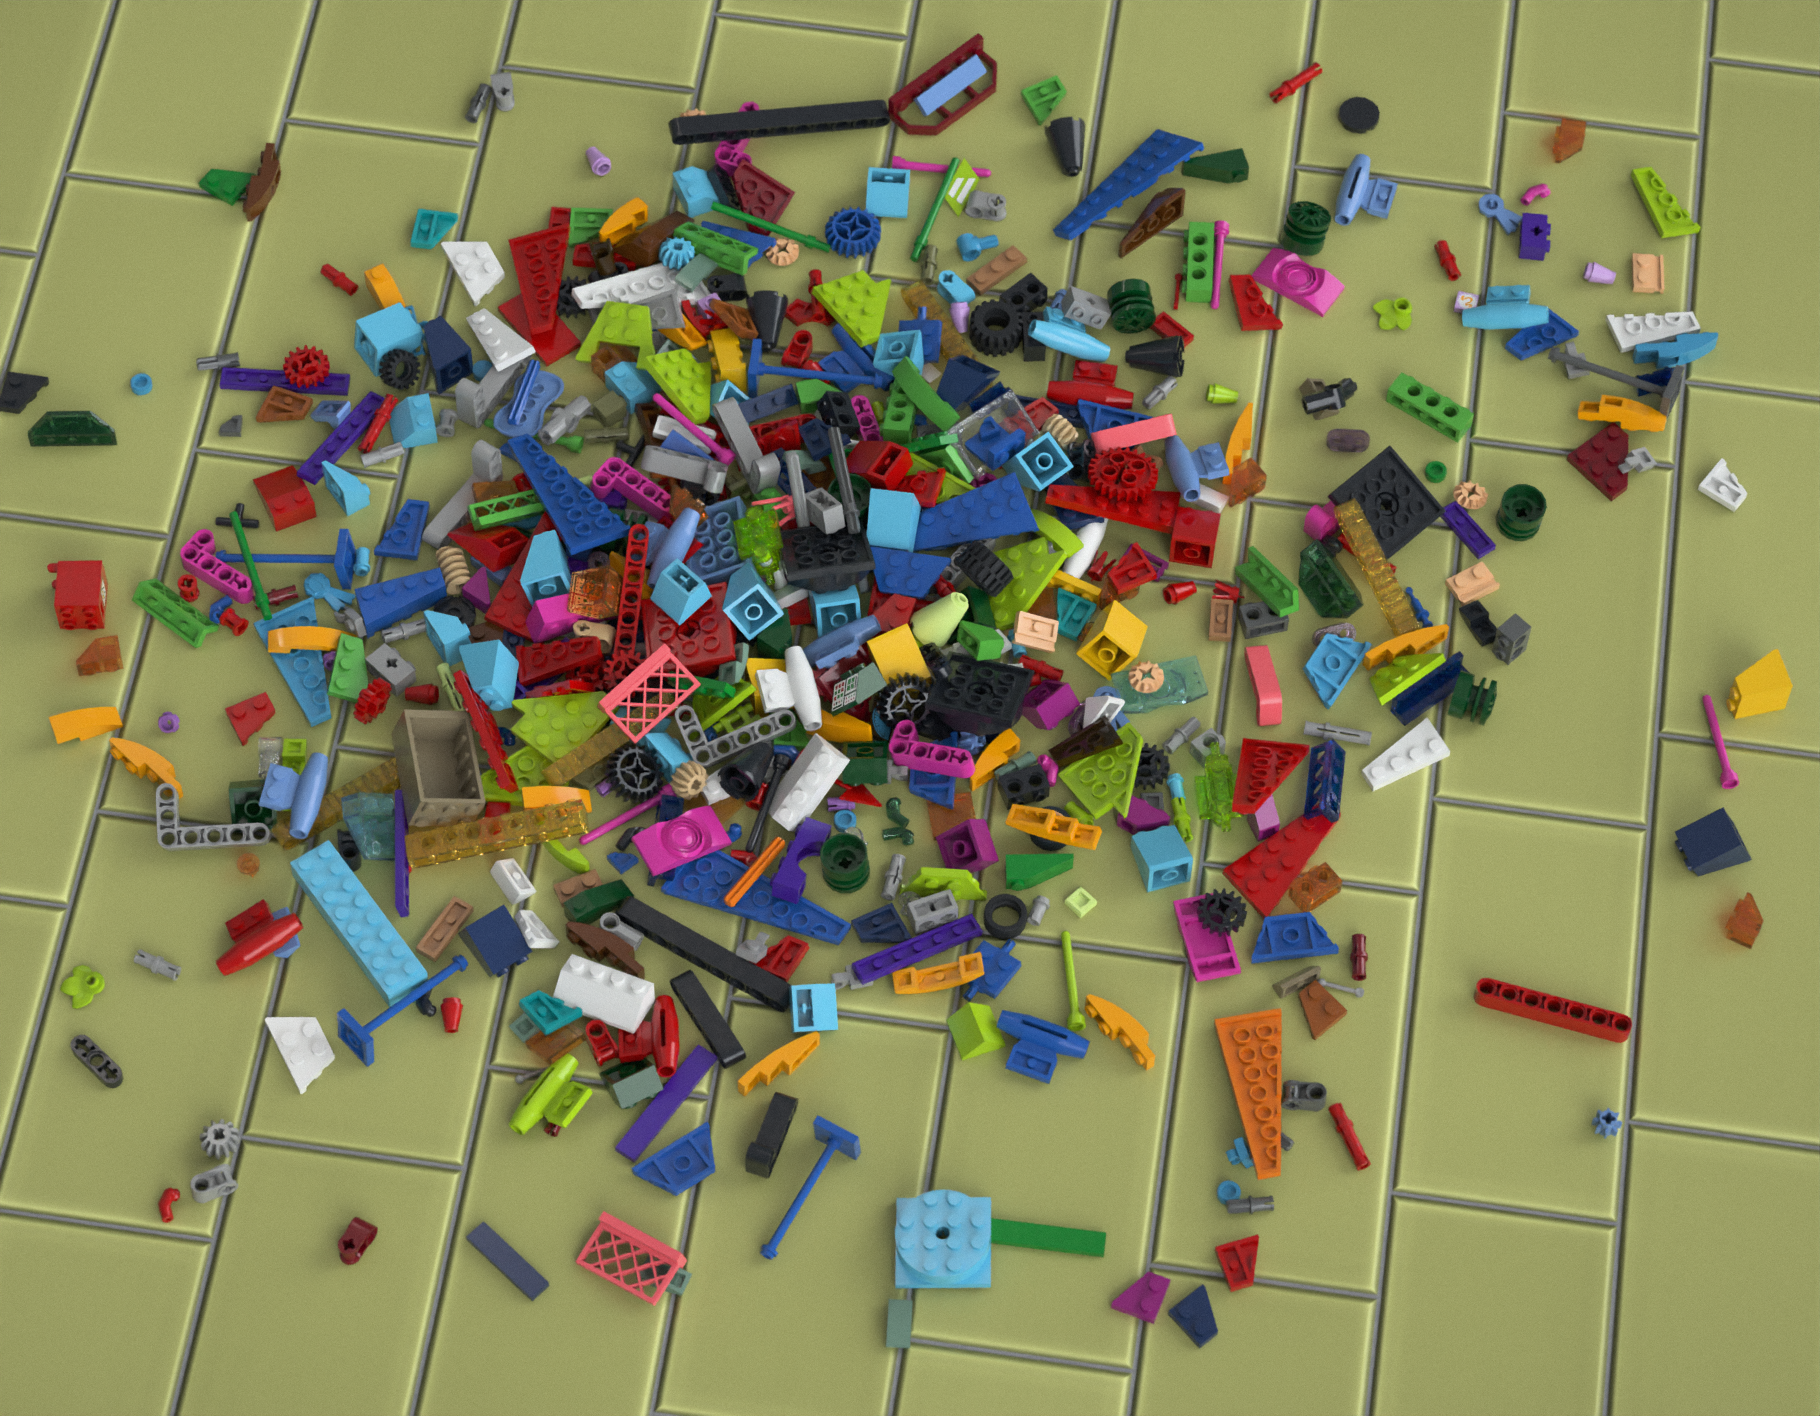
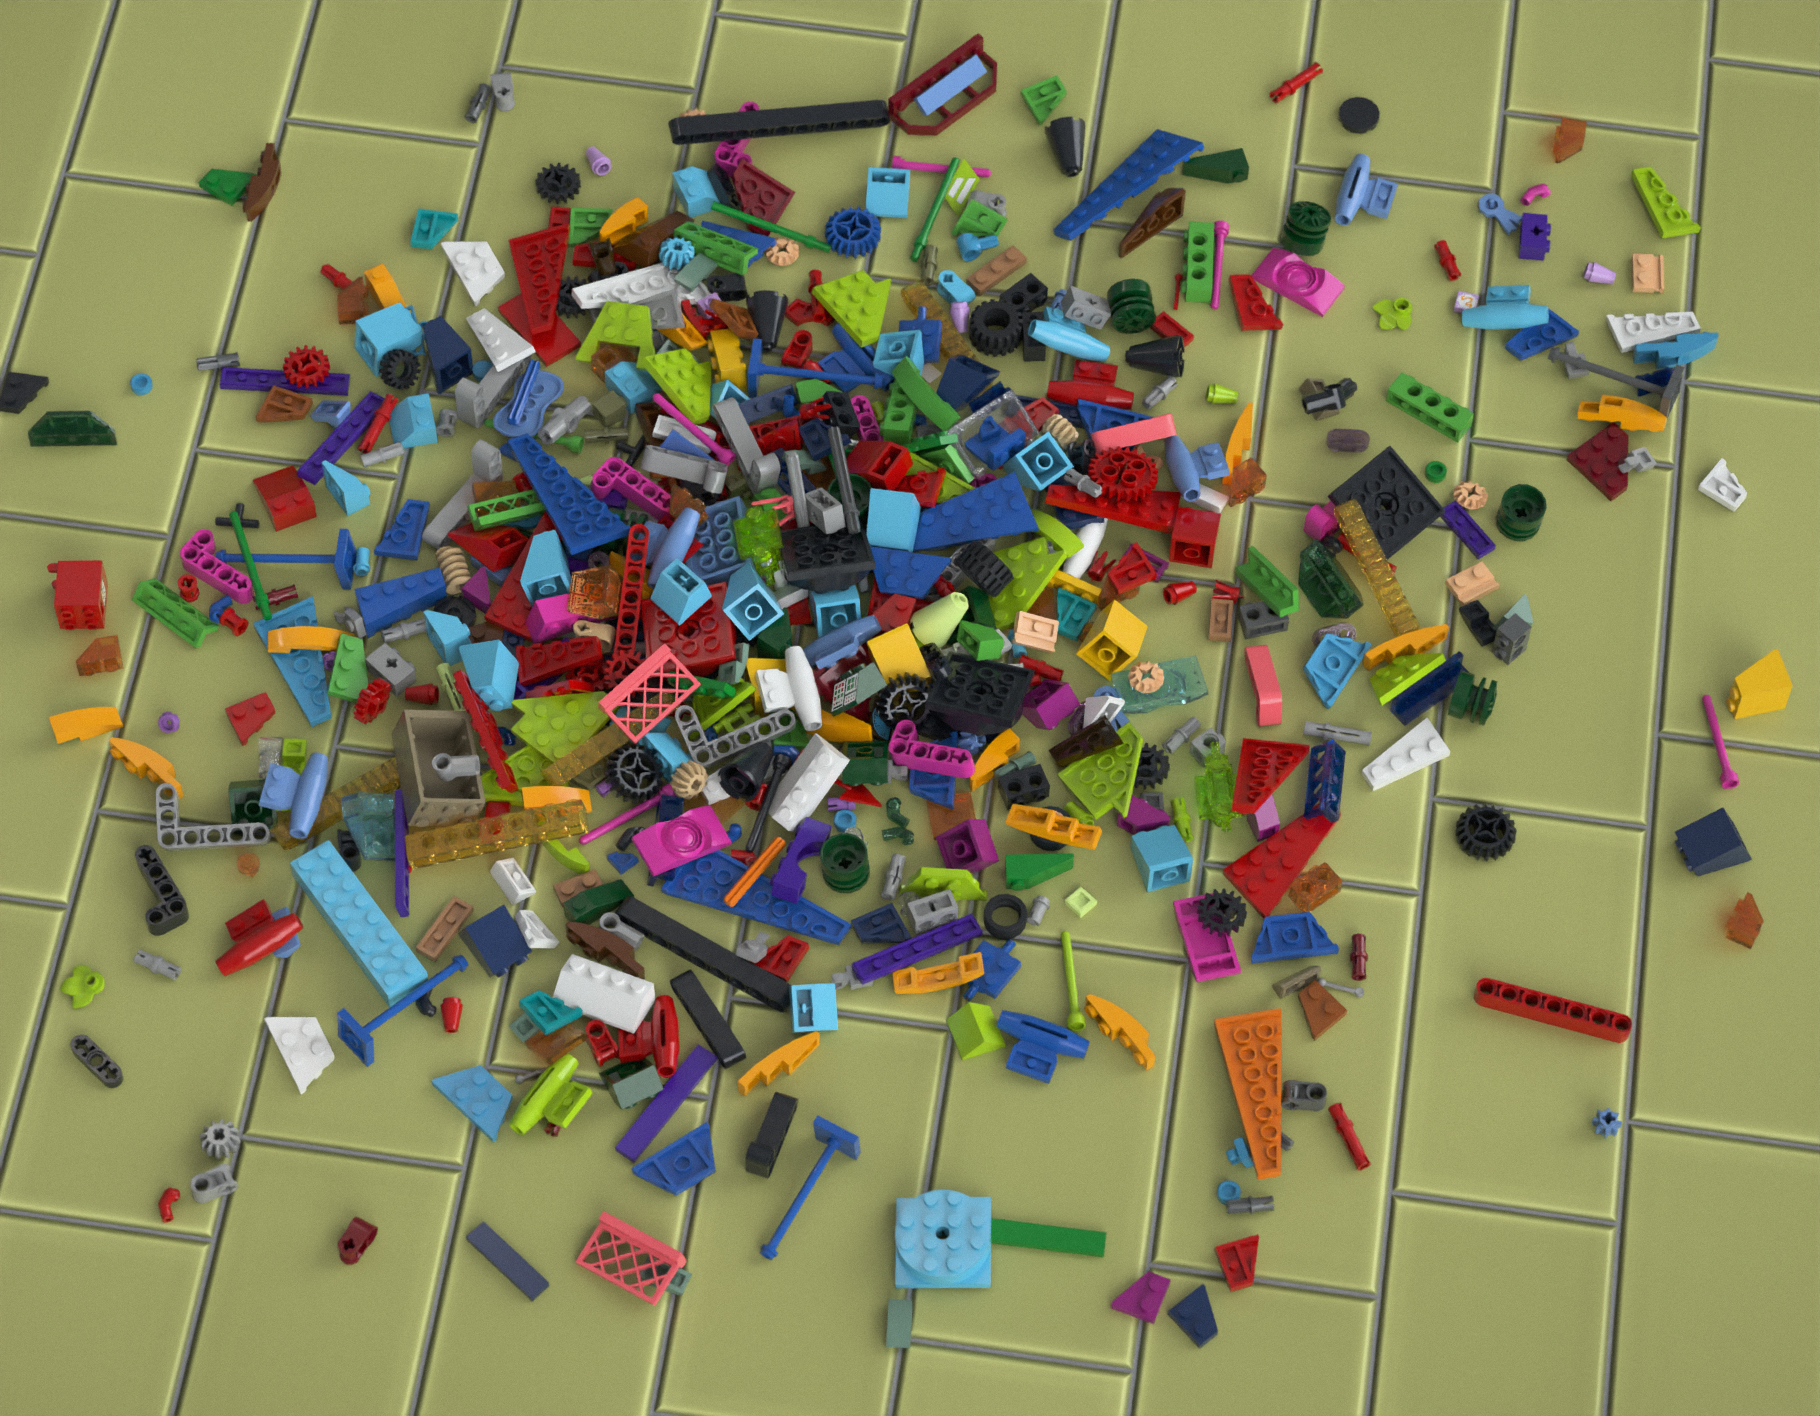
dark grey tile [219,415,243,437] -> none
dark azure piece [304,573,356,613] -> none
dark pink arm [1037,754,1059,787] -> none
medium azure pin [1166,773,1186,802] -> none
blue piece [1406,587,1433,628] -> none
none -> black beam [135,845,189,936]
none -> clear orange slope [337,277,369,325]
none -> light grey piece [432,753,480,781]
none -> dark azure wing [432,1065,513,1143]
none -> black gear [535,162,581,205]
none -> blue arm [783,395,800,418]
none -> red piece [800,397,831,420]
none -> bright green wing [951,198,1008,237]
none -> light grey axle [1064,468,1102,497]
none -> black gear [1455,803,1517,862]
none -> slope [1493,594,1533,631]

